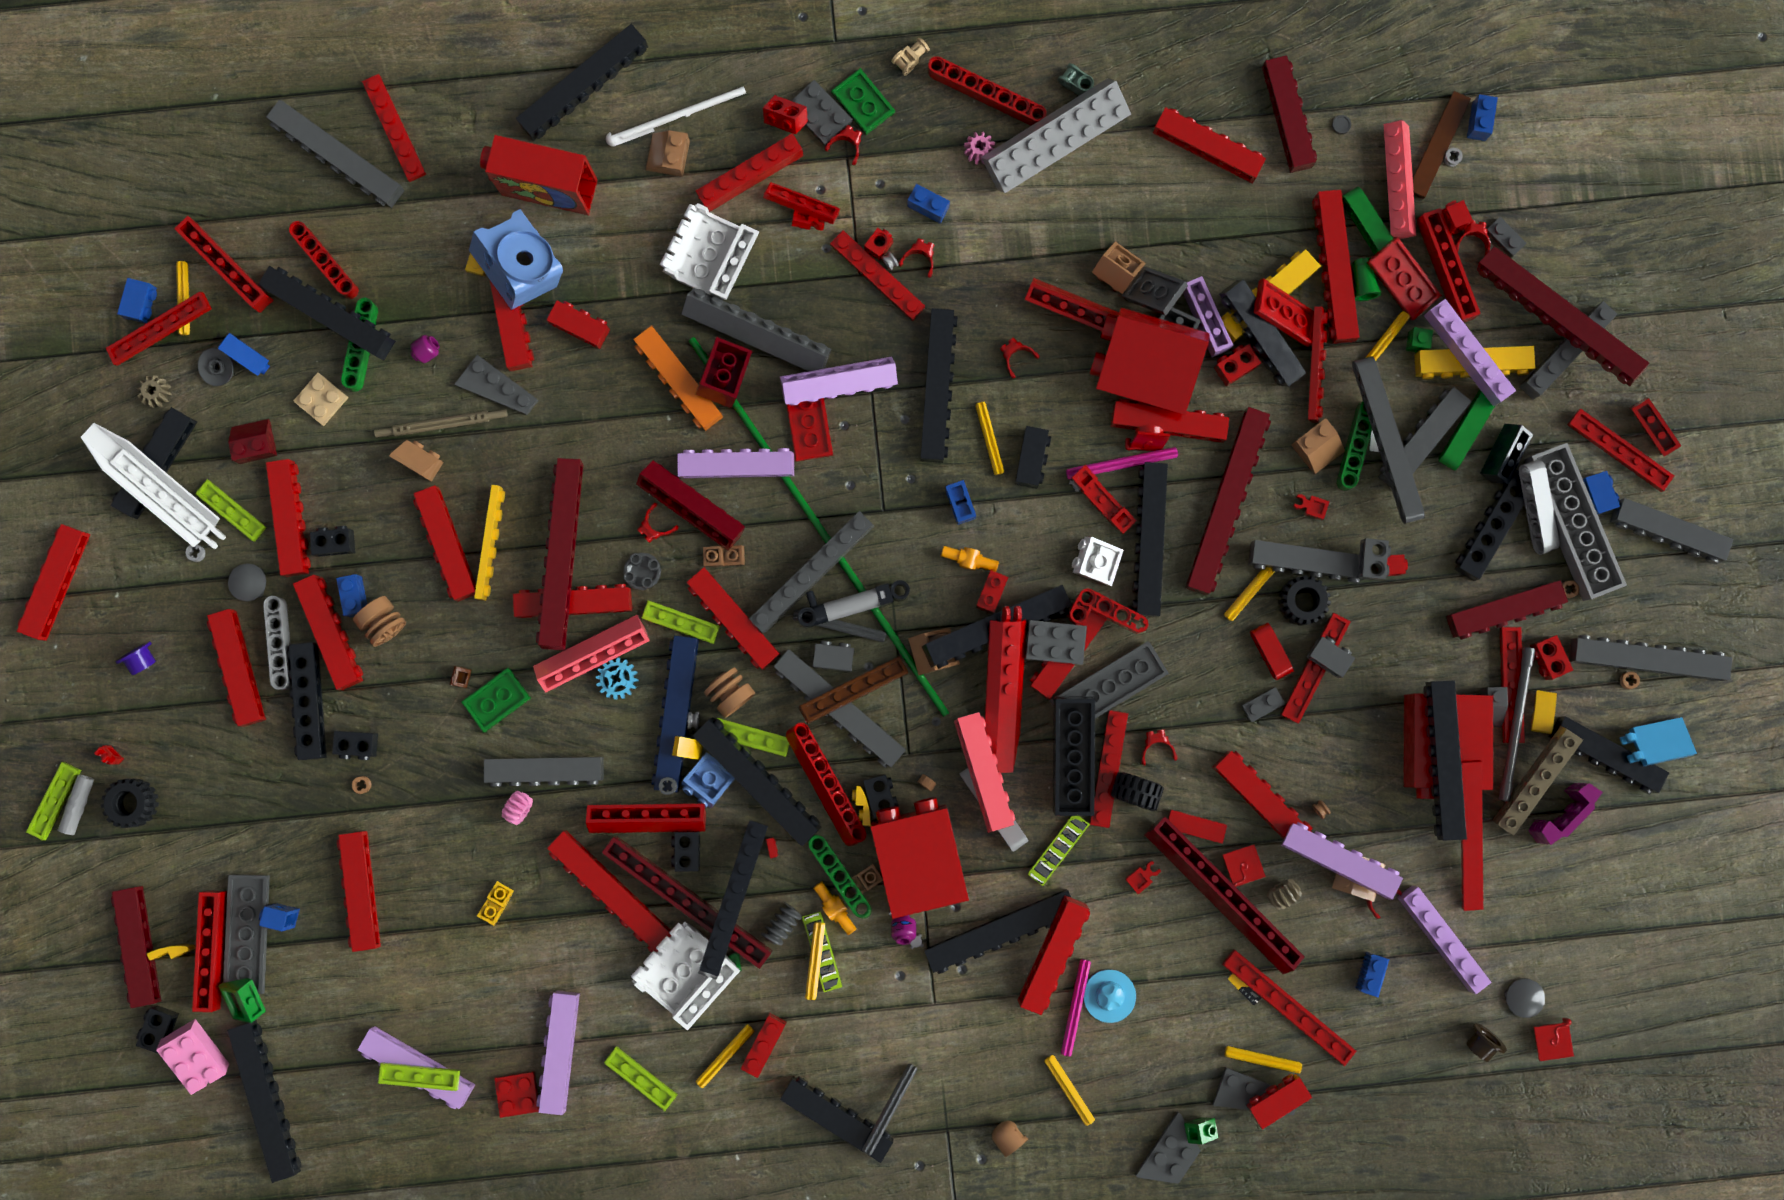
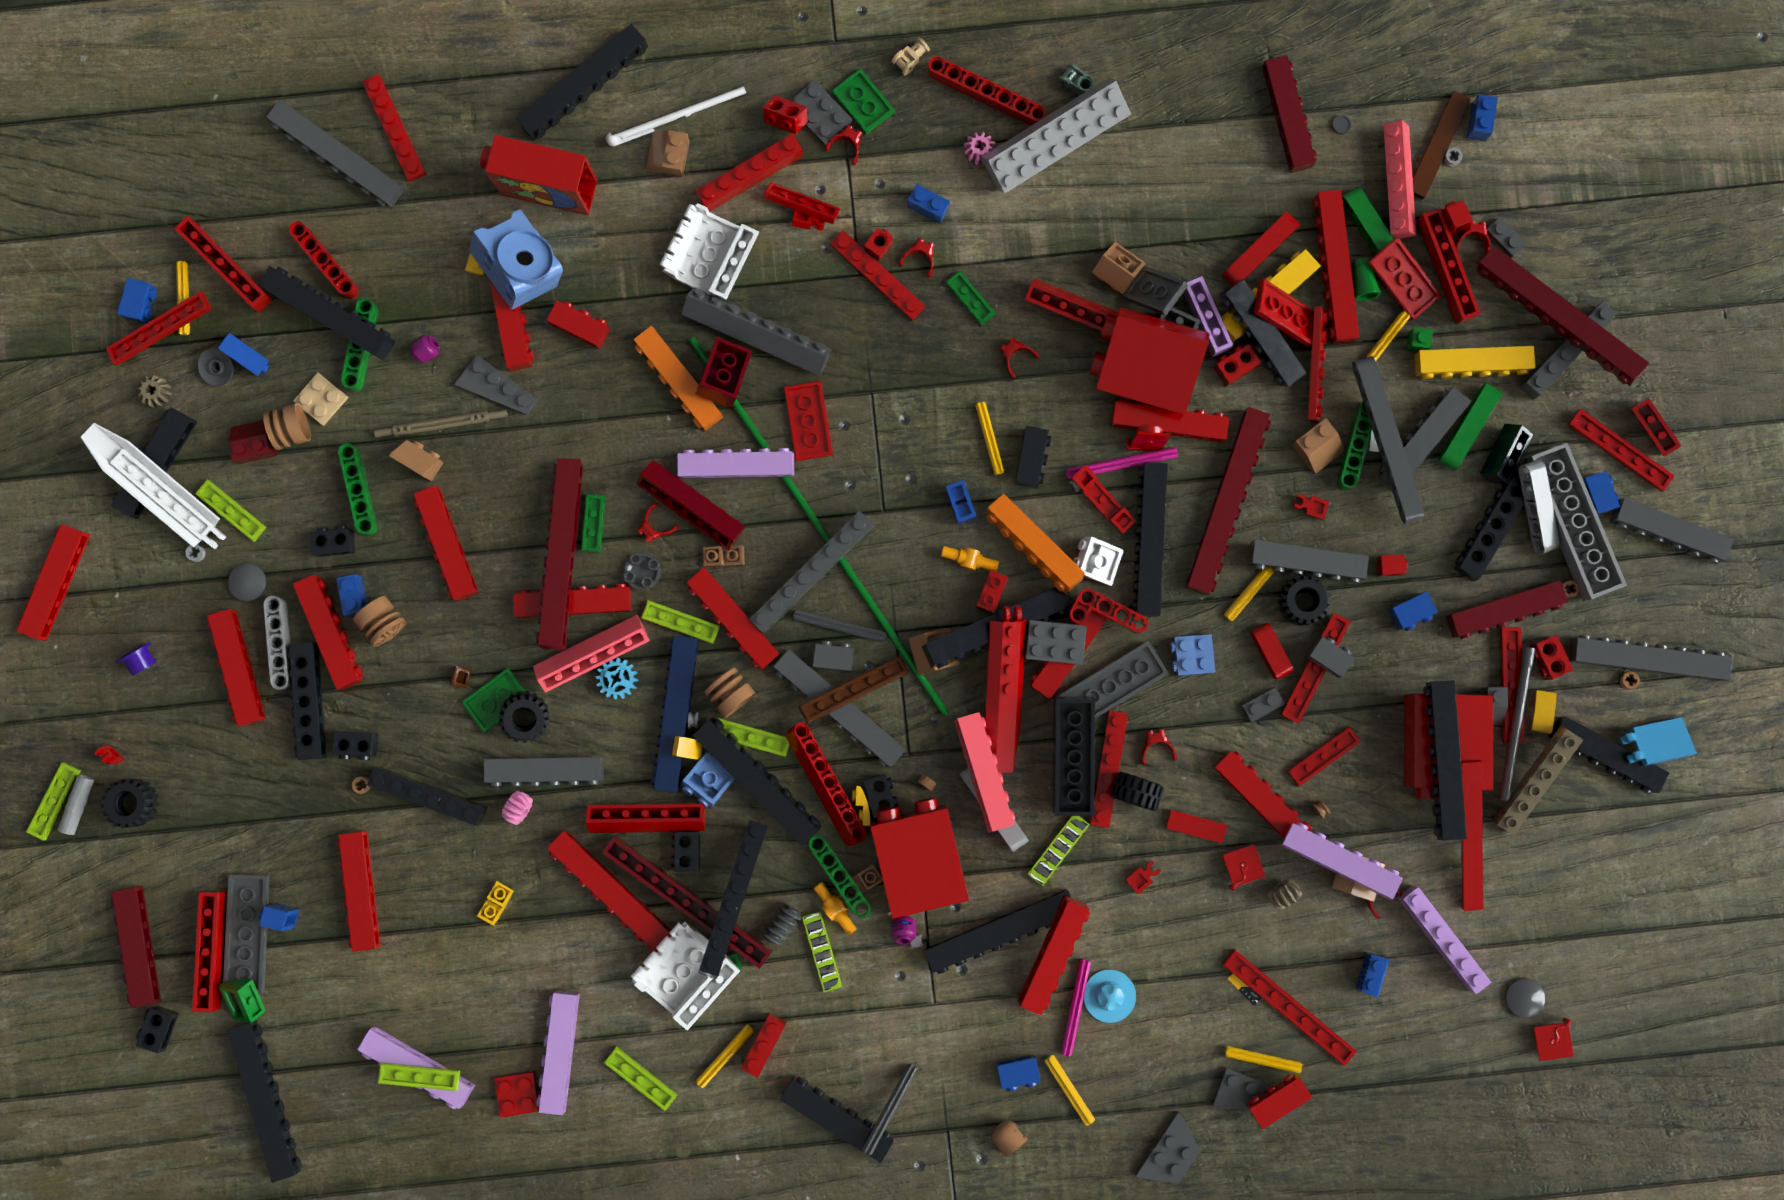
yellow slope [147,944,196,961] -> none
bright pink piece [156,1019,230,1095] -> none
red brick [266,459,311,577] -> none
yellow plate [474,485,505,601] -> none
dark grey bush [659,777,677,795] -> none
red tile [766,837,779,859] -> none
lavender brick [780,357,898,405] -> none
piece [798,580,910,629] -> none
yellow axle [805,922,825,1000] -> none
light grey bush [881,251,899,271] -> none
black brick [920,308,958,463] -> none
dark red brick [1144,817,1305,974] -> none
red brick [1153,107,1266,184] -> none
green brick [1184,1117,1218,1144] -> none
dark grey brick [1357,538,1391,581] -> none
lavender brick [1423,299,1516,406] -> none
dark brown piece [1466,1023,1507,1062] -> none
magenta plate [1528,783,1603,845] -> none
none -> medium nougat wheel [263,403,311,450]
none -> green beam [338,443,378,536]
none -> black brick [367,767,488,826]
none -> black tyre [499,691,549,743]
none -> green tile [581,494,606,553]
none -> green tile [945,270,996,326]
none -> orange brick [985,494,1085,594]
none -> blue brick [996,1055,1041,1091]
none -> medium blue plate [1170,634,1216,676]
none -> red beam [1222,212,1301,284]
none -> red tile [1287,726,1361,787]
none -> blue brick [1388,592,1437,631]

